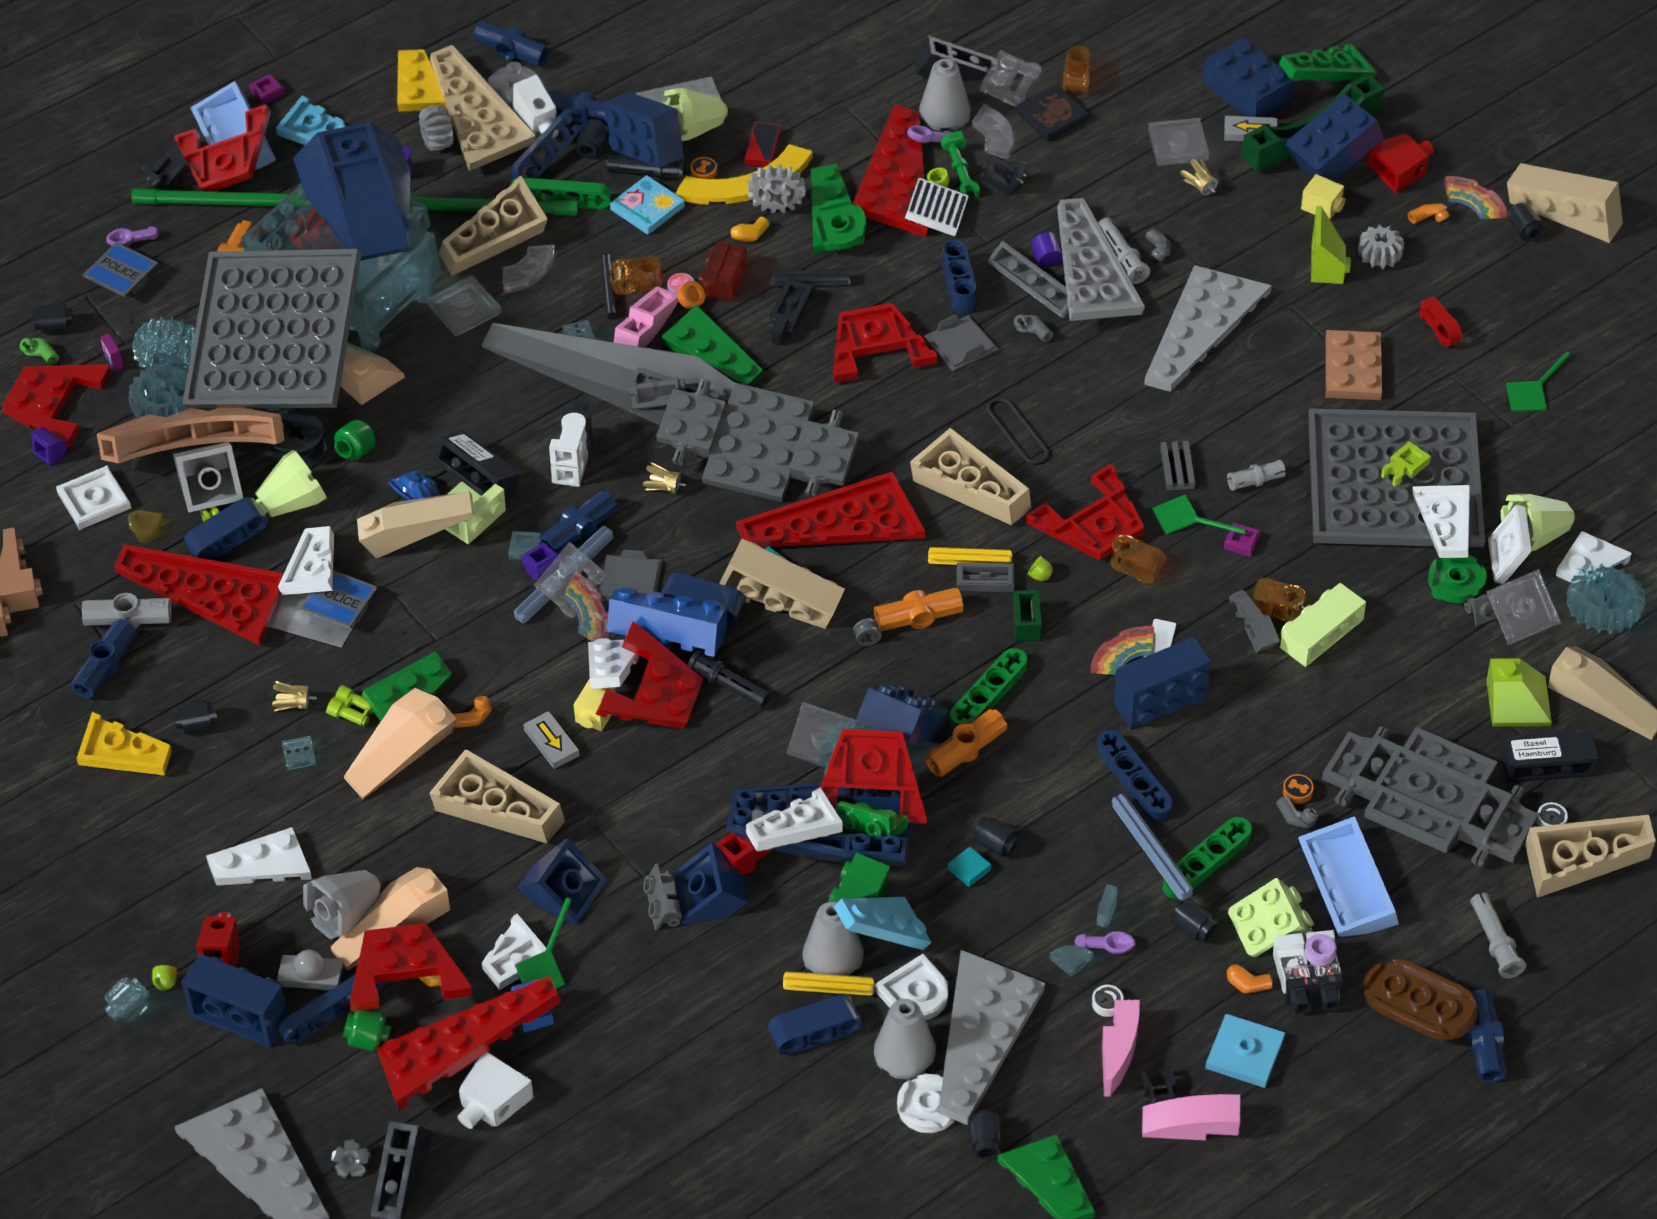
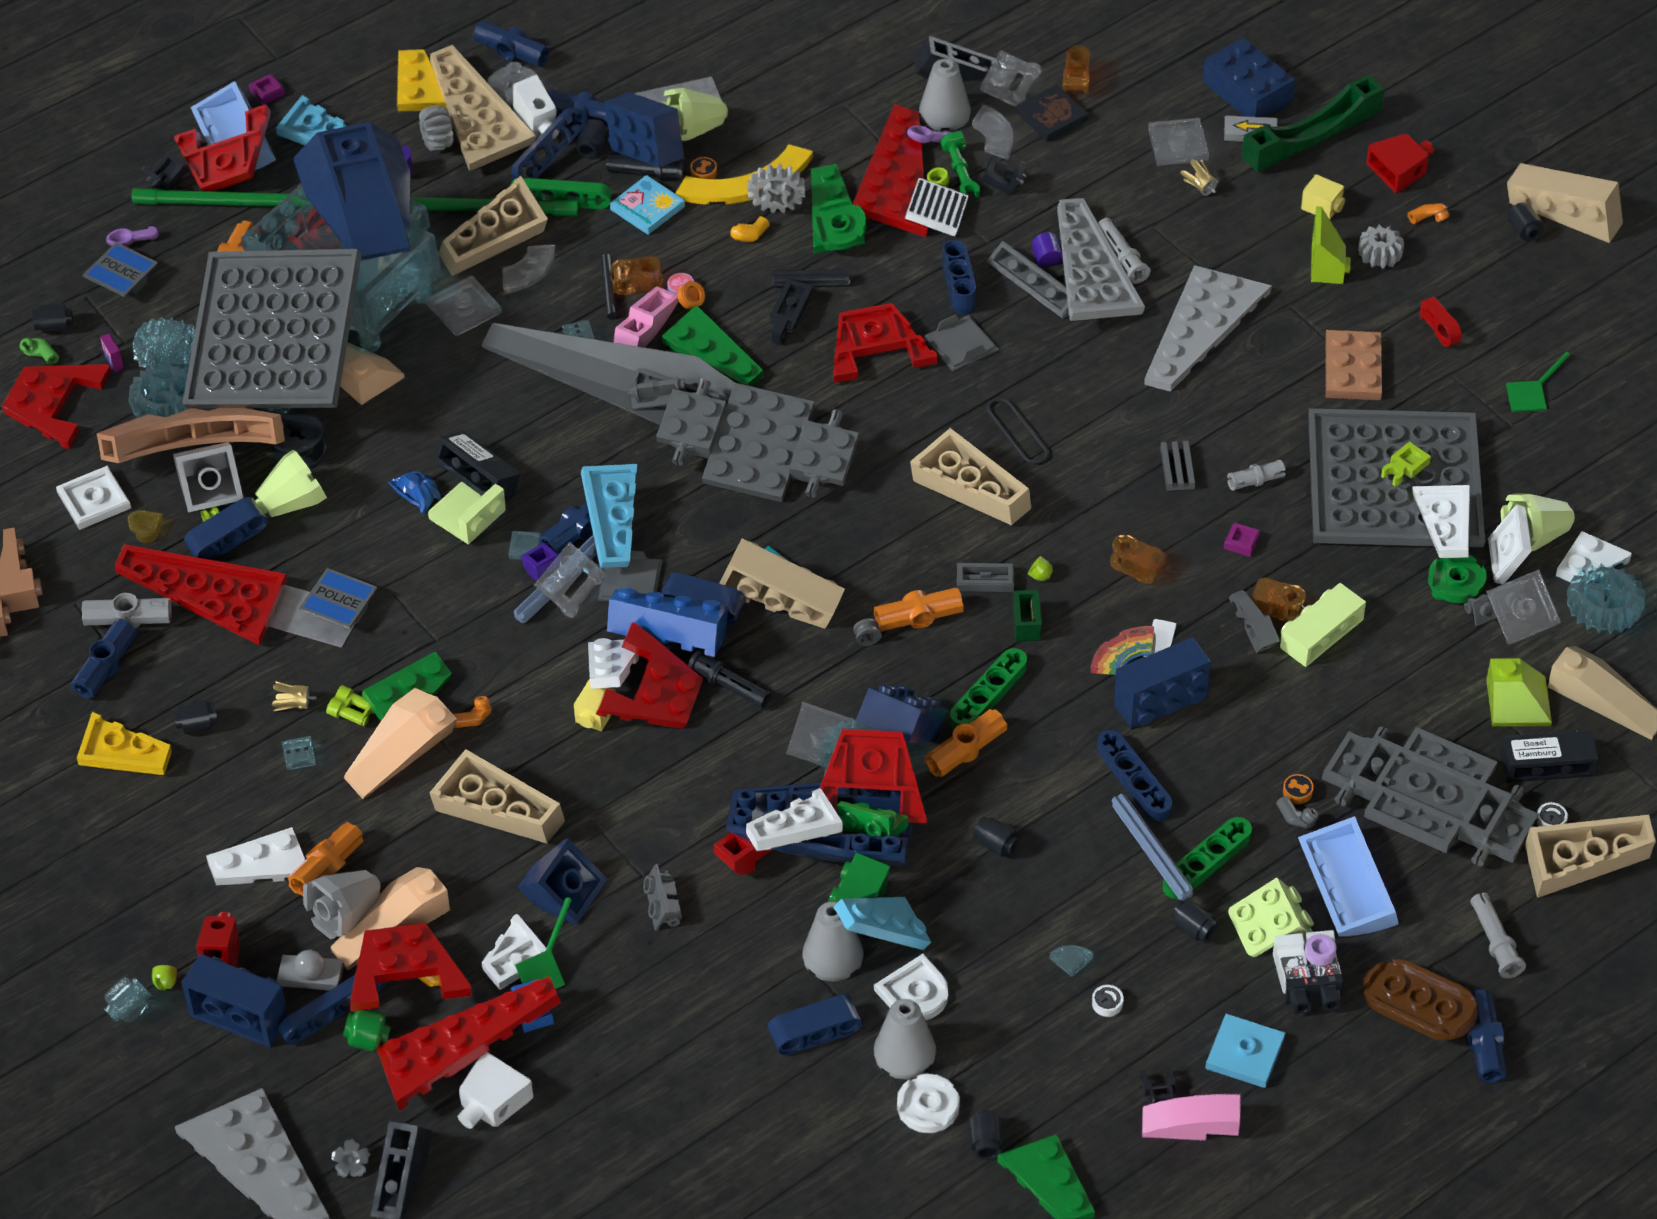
dark purple brick [31,427,67,466] -> none
white wing [278,526,334,595] -> none
green head [334,420,376,461] -> none
tan wedge [357,492,475,559] -> none
light grey tile [523,711,579,769] -> none
white hips [549,401,593,487] -> none
clear tile [563,572,609,642] -> none
pearl gold piece [643,462,686,494] -> none
dark blue slope [672,843,748,925] -> none
clear red brick [698,241,748,302] -> none
red wing [736,472,925,548] -> none
tile [745,122,781,167] -> none
yellow axle [783,972,874,996] -> none
yellow axle [928,547,1012,565] -> none
light grey wing [939,950,1045,1125] -> none
teal tile [948,847,991,887] -> none
dark grey arm [1014,314,1053,342] -> none
red wing [1026,464,1144,560] -> none
medium lavender piece [1074,931,1135,954] -> none
clear light blue tile [1097,884,1118,928] -> none
bright pink slope [1102,1000,1140,1096] -> none
dark grey arm [1146,228,1171,262] -> none
green piece [1152,495,1246,535] -> none
orange arm [1227,965,1272,994] -> none
green wing [1279,43,1377,82] -> none
dark blue brick [1285,94,1384,182] -> none
clear tile [1445,177,1507,219] -> none
none -> orange piece [287,822,364,896]
none -> medium azure wing [581,464,637,568]

